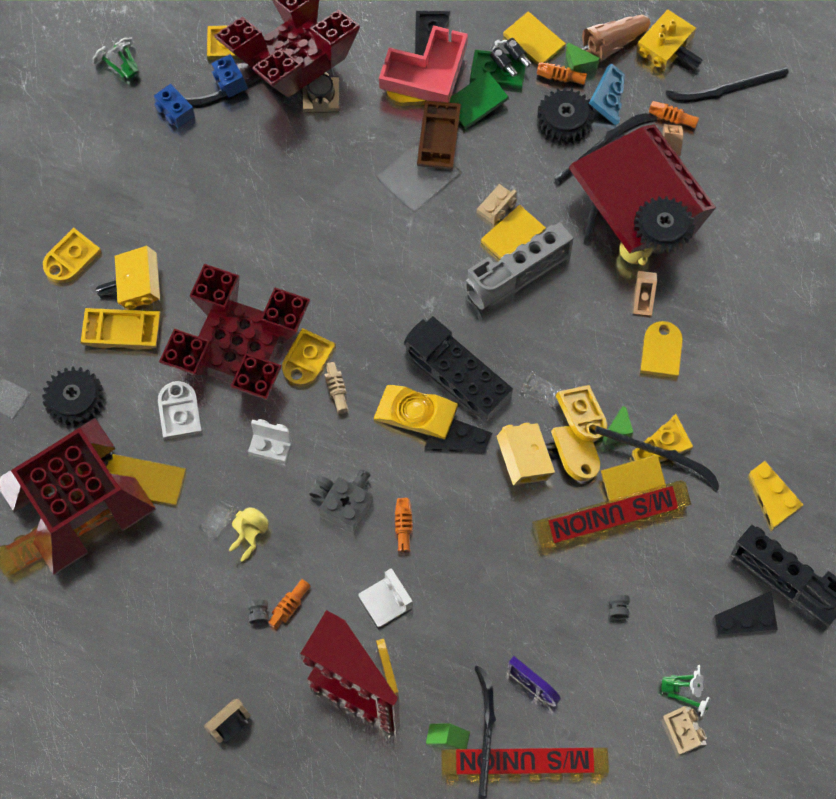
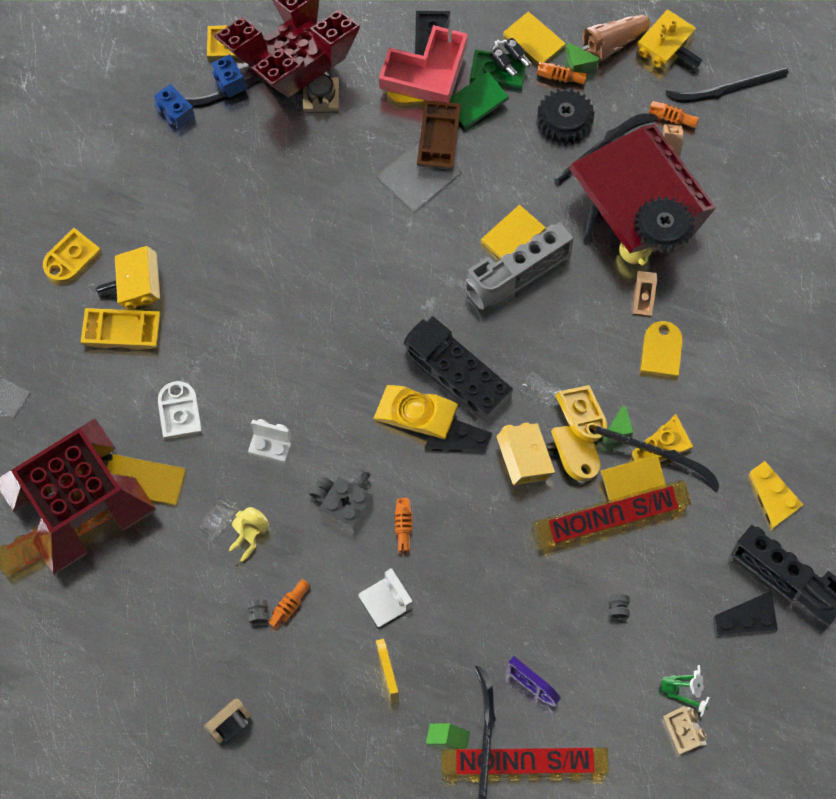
black gear [42,366,104,426] -> none
plant [93,37,139,79] -> none
dark red slope [159,264,310,400] -> none
yellow tile [282,328,336,387] -> none
dark red slope [300,610,400,733] -> none
tan hinge [324,362,348,414] -> none
tan bracket [477,184,517,225] -> none
dark azure wing [589,64,625,126] -> none

